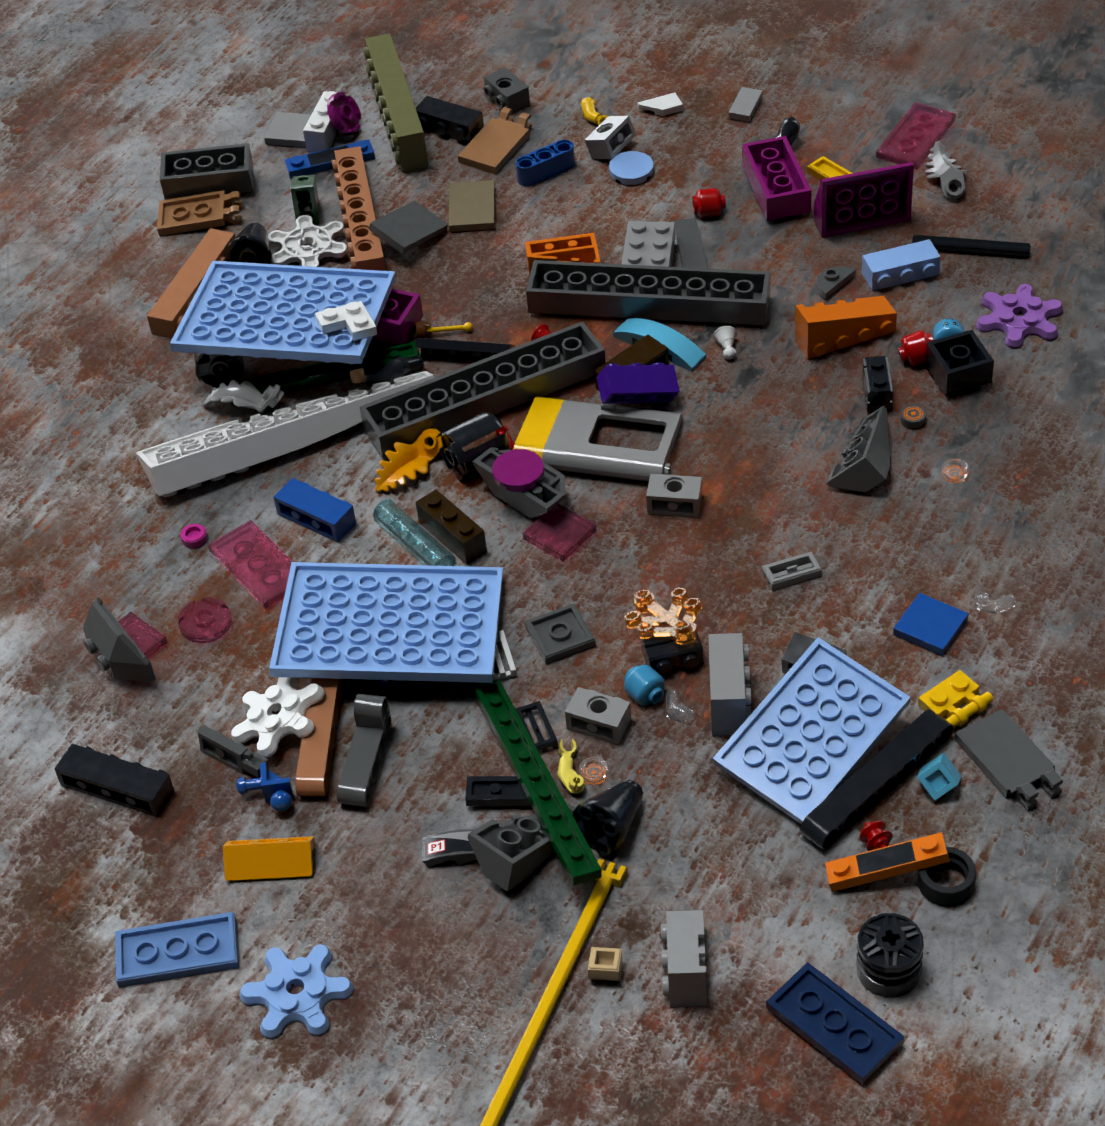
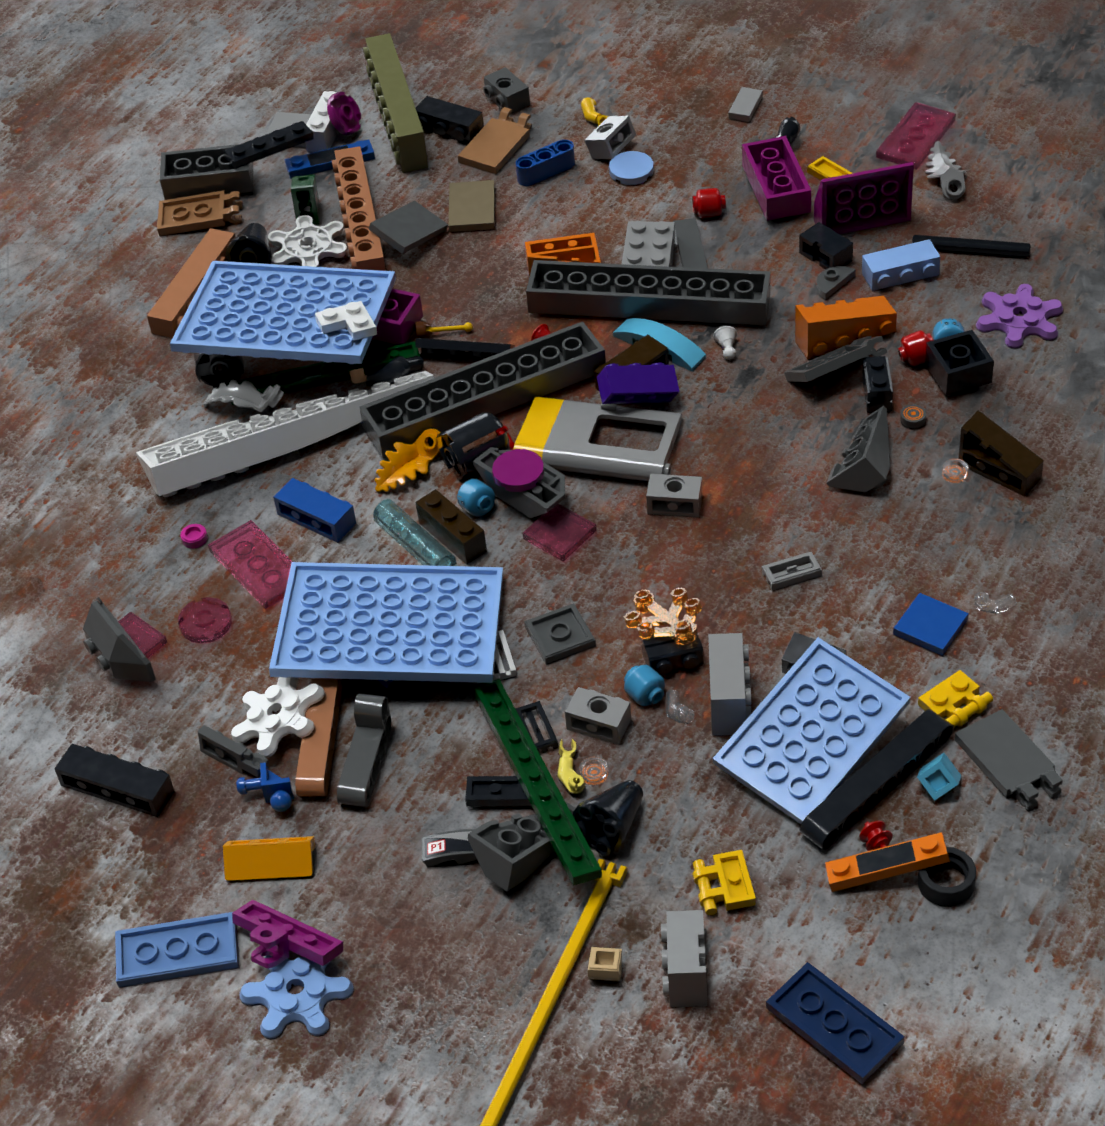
white tile [638,92,683,116] -> none
black wheel [856,913,924,997] -> none
none -> black plate [224,121,314,169]
none -> magenta plate [232,899,343,968]
none -> dark azure head [457,479,495,516]
none -> yellow plate [692,850,756,915]
none -> dark grey tile [784,336,887,382]
none -> black brick [799,222,853,270]
none -> dark brown wedge [958,410,1044,497]

